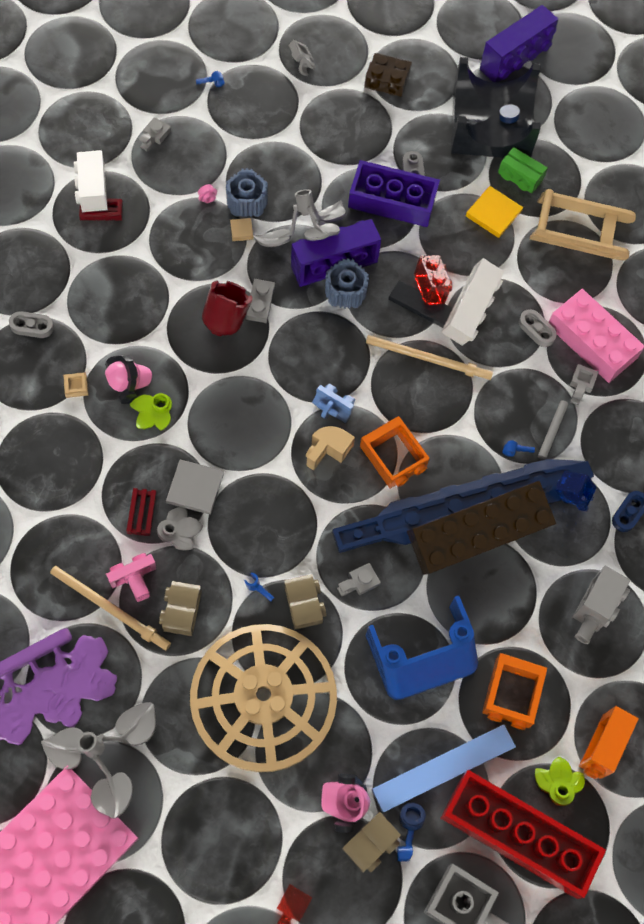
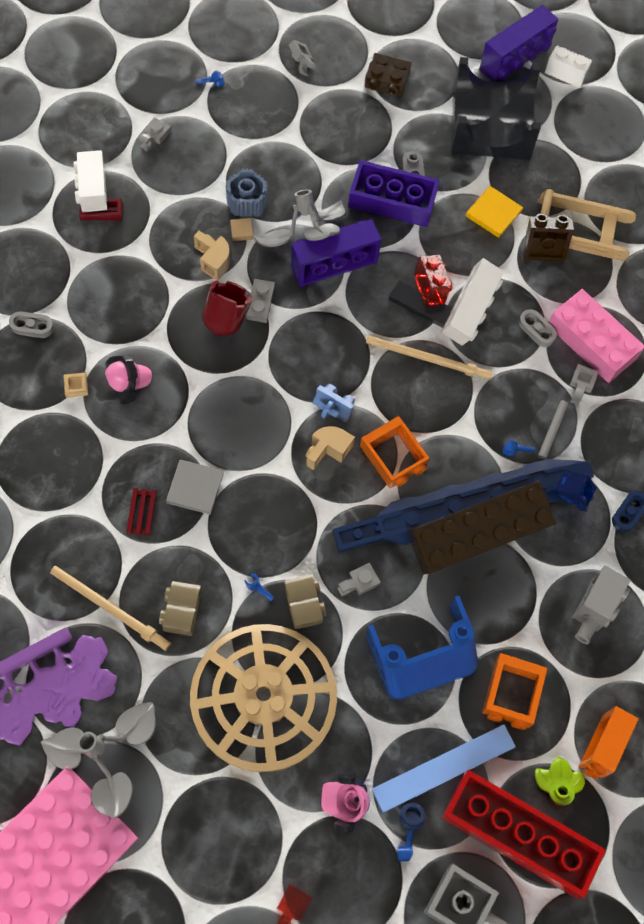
bright pink plate [106,553,156,602] -> none
lime plate [130,393,172,431] -> none
light grey plate [157,507,203,550] -> none
bright pink plate [198,184,217,203] -> none
sand blue brick [325,259,369,309] -> none
dark tan brick [342,812,401,873] -> none
bright green brick [498,147,548,193] -> none
tile [499,104,520,124] -> none
none -> tan brick [194,231,230,280]
none -> dark brown plate [523,214,574,262]
none -> white brick [545,45,592,88]

